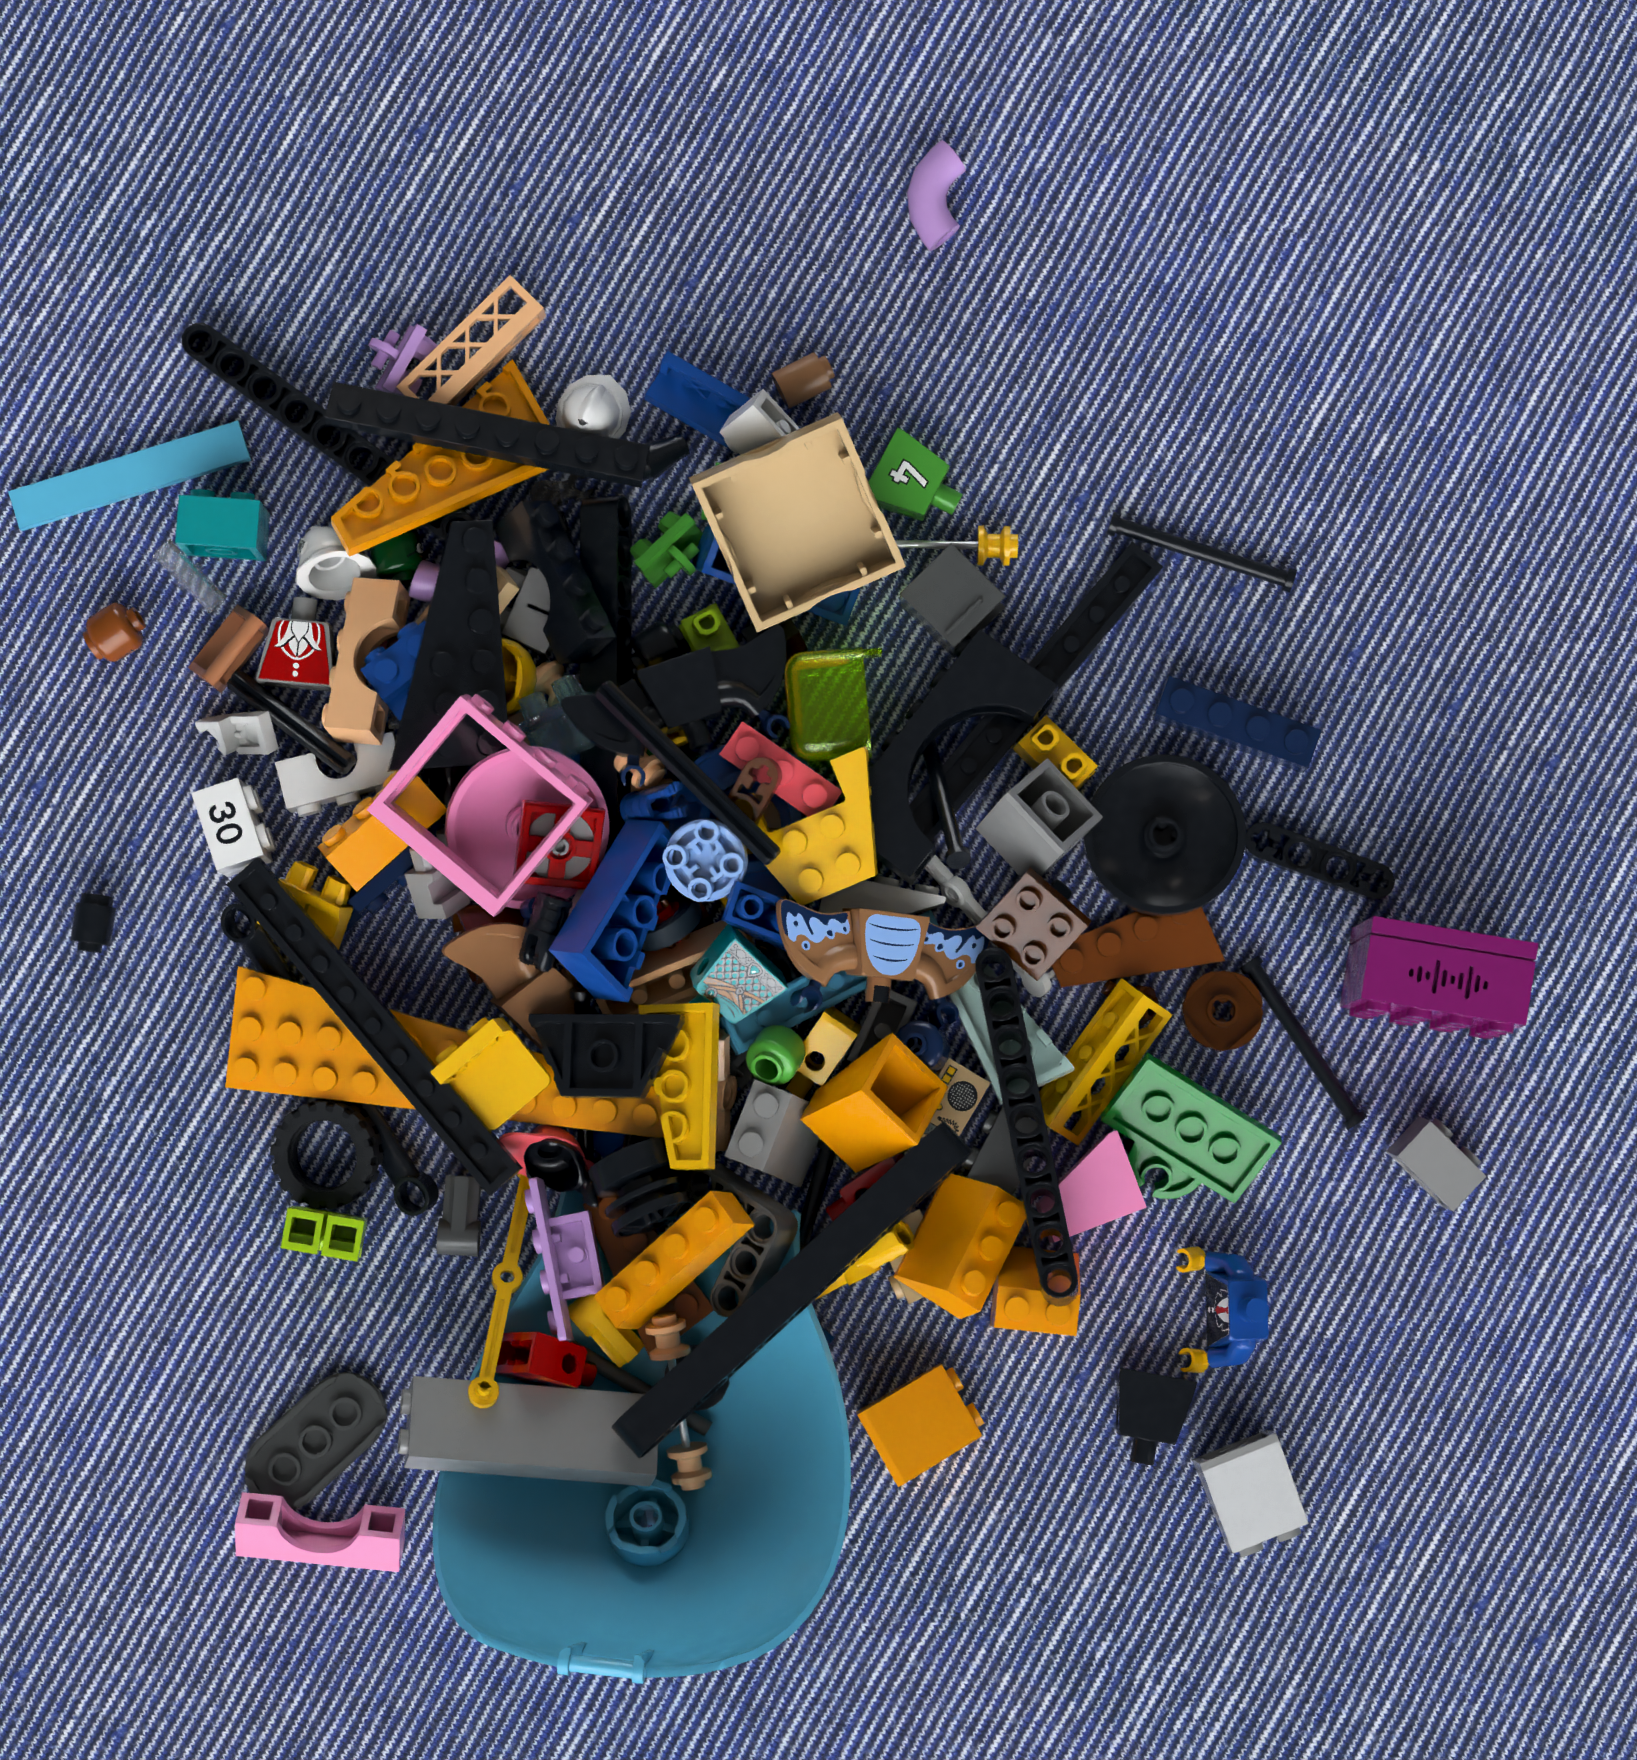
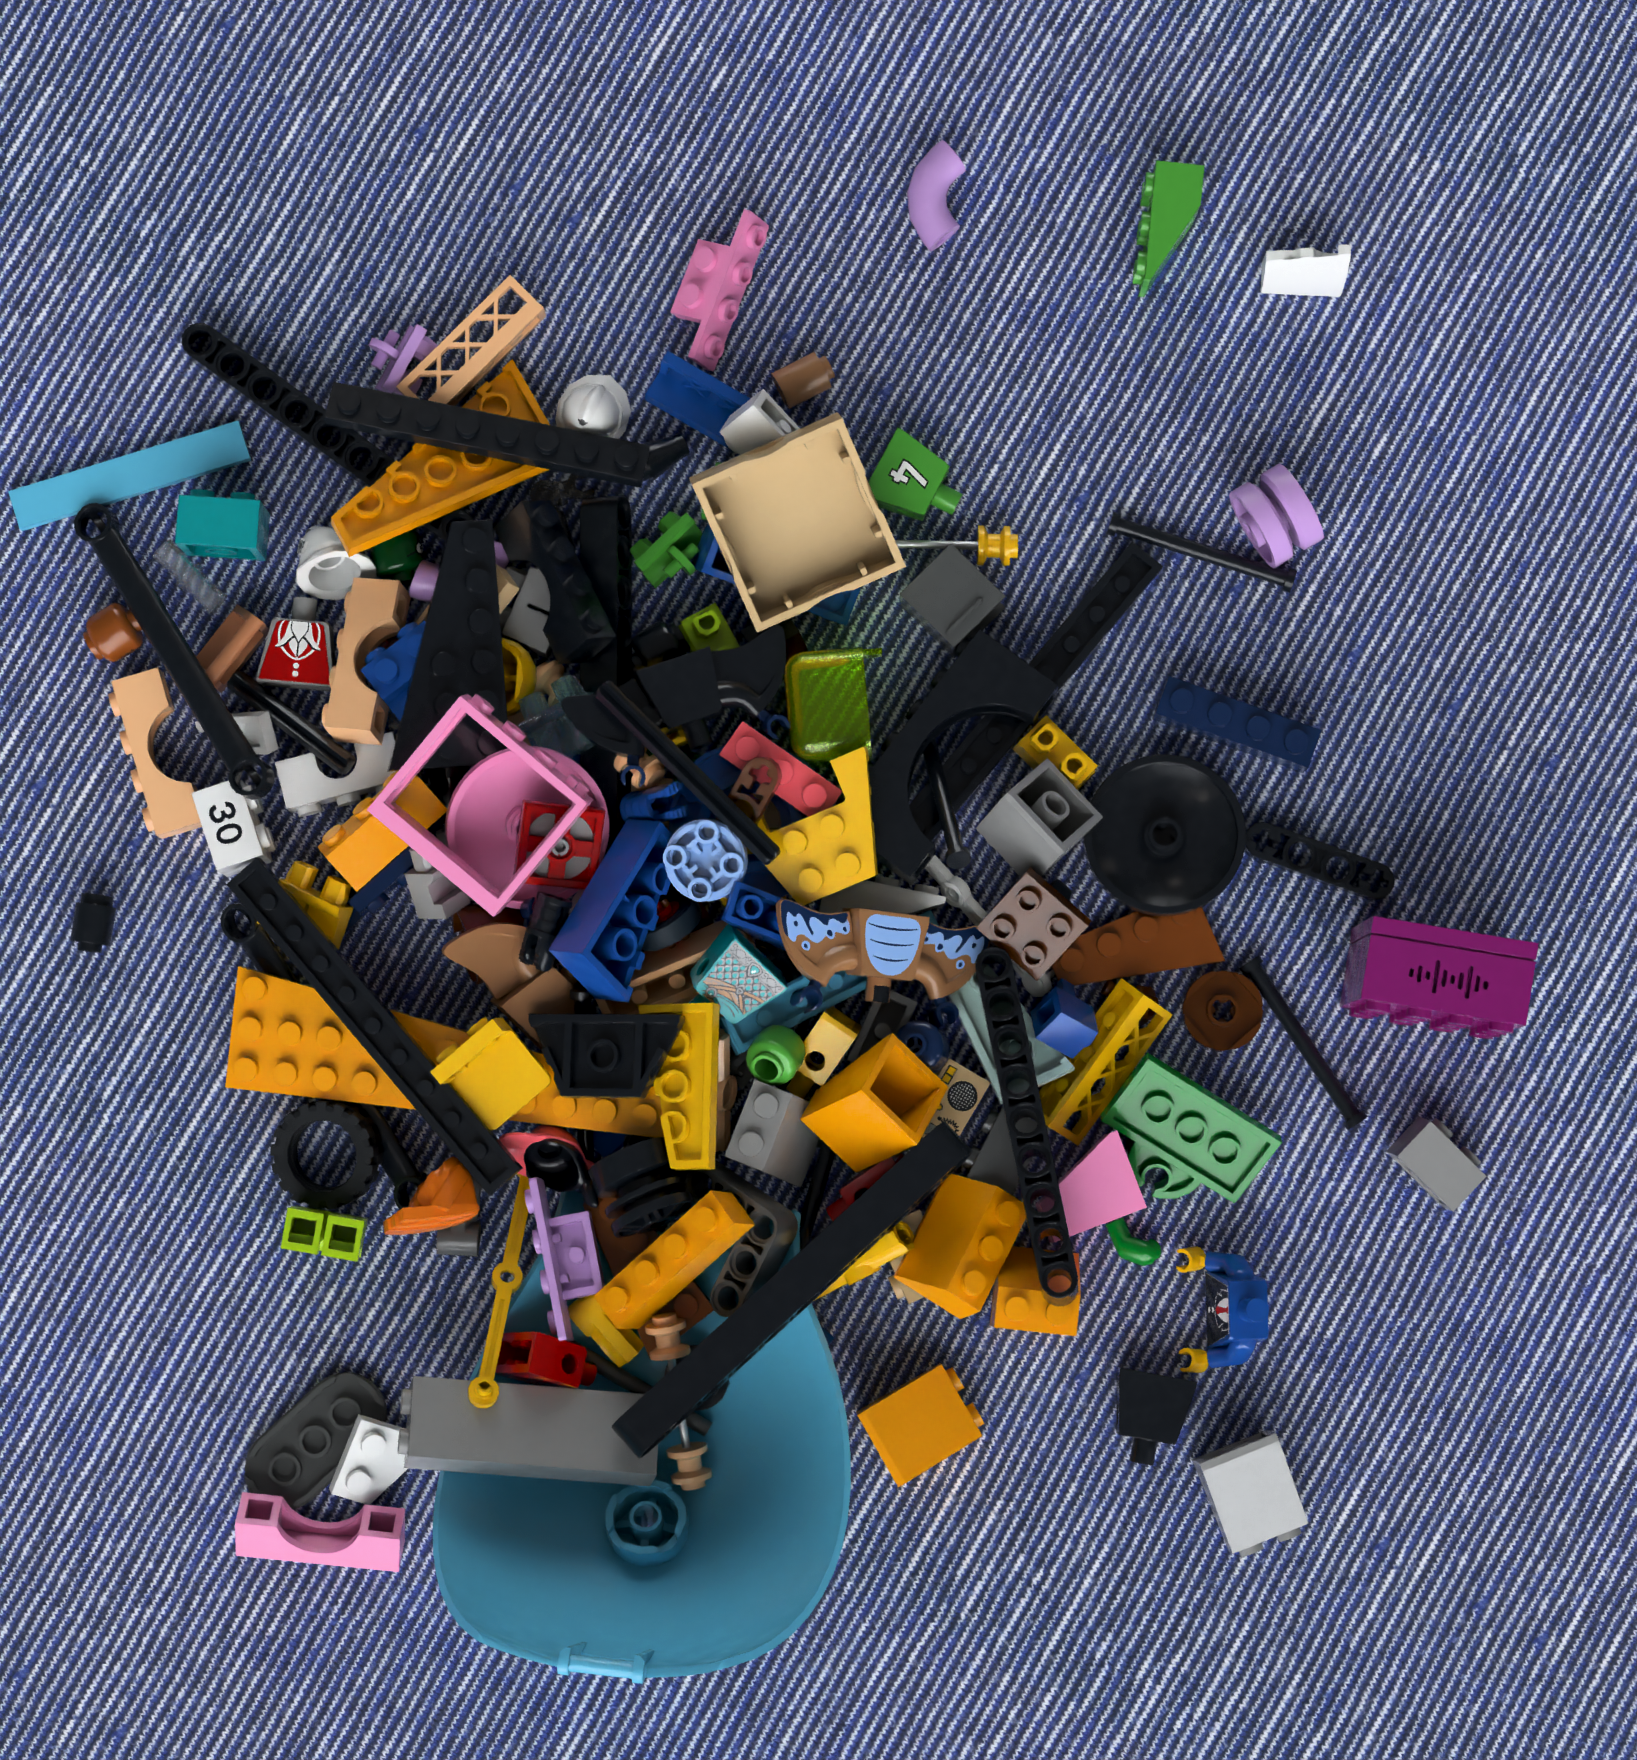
none -> black piece [74,503,274,800]
none -> light nougat arch [108,667,202,839]
none -> white wing [329,1414,409,1505]
none -> orange hair [383,1156,480,1235]
none -> bright pink bracket [670,209,769,371]
none -> blue brick [1030,978,1099,1059]
none -> green arm [1105,1217,1161,1266]
none -> bright green slope [1132,160,1205,297]
none -> lavender wheel [1229,464,1324,568]
none -> white slope [1261,245,1351,297]

